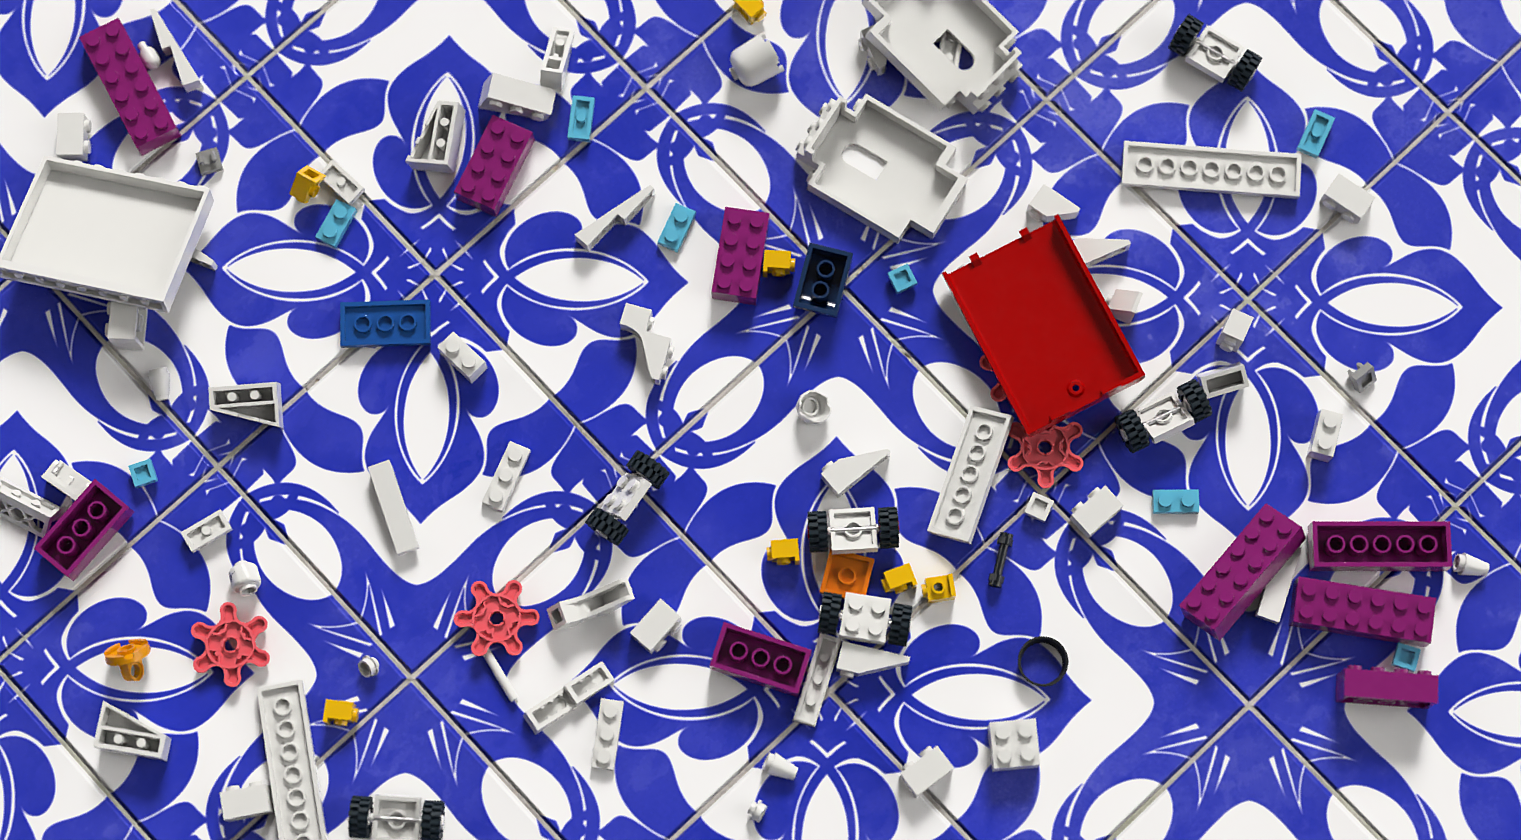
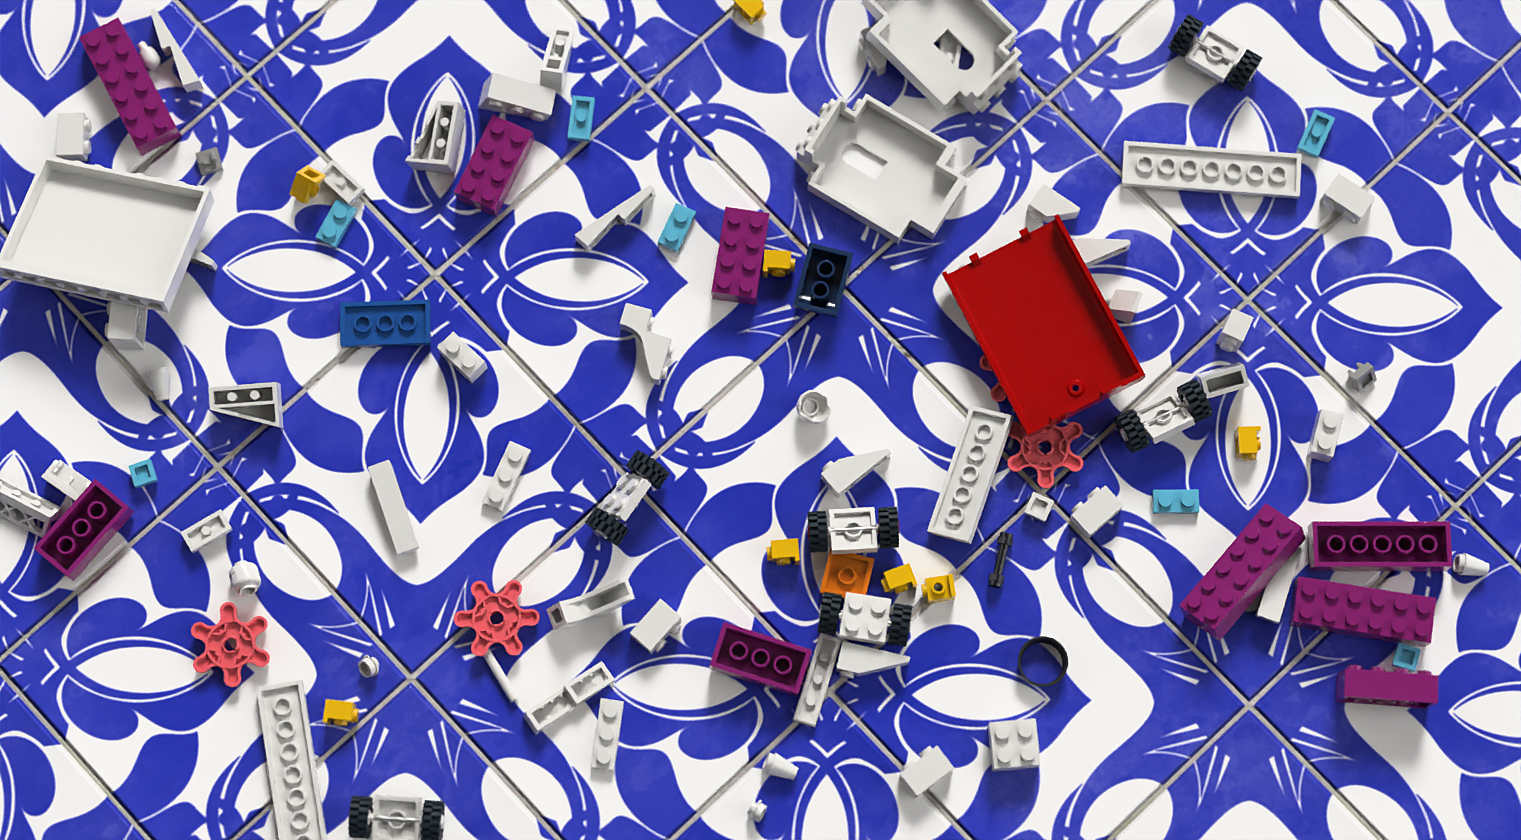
white wedge [93,701,172,761] -> none
light orange tile [104,638,151,681] -> none
white brick [220,781,274,822] -> none
white cylinder [729,32,785,86] -> none
medium azure plate [887,263,917,294] -> none
none -> yellow brick [1235,426,1261,461]

